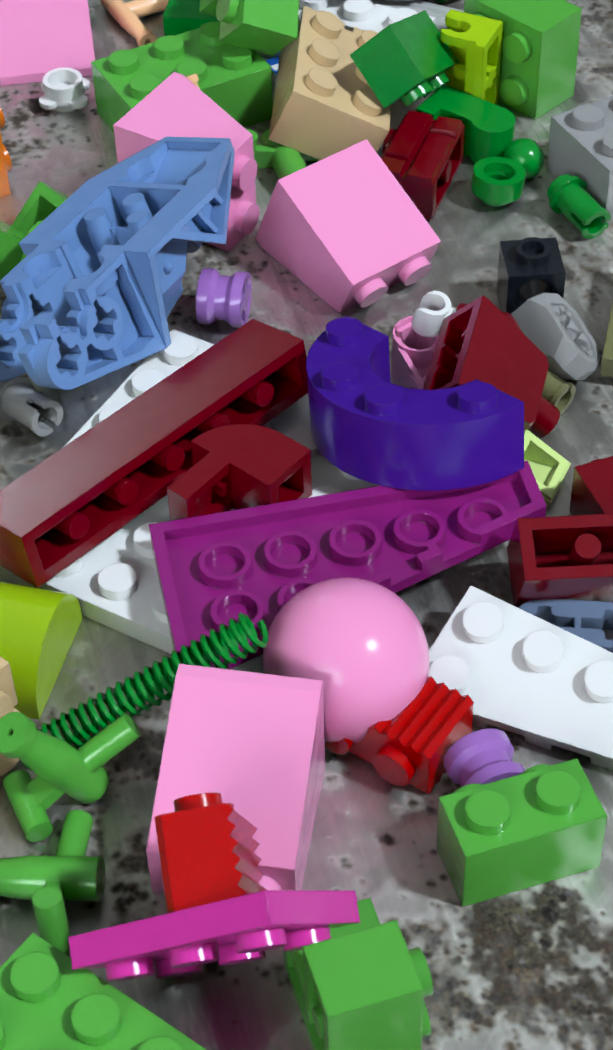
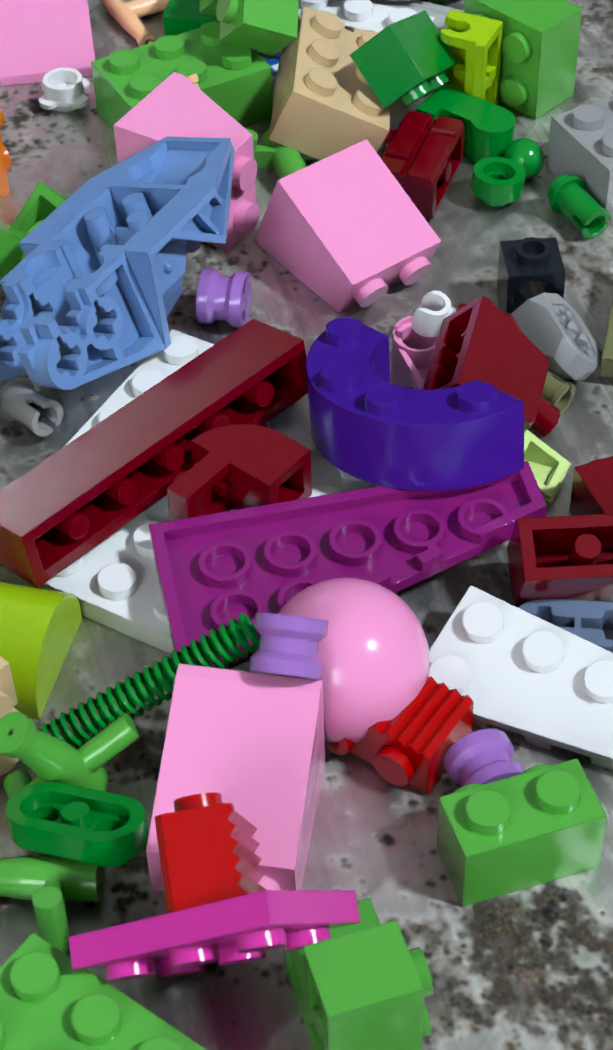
none -> green plate [5,782,149,867]
none -> medium lavender wheel [249,612,329,680]

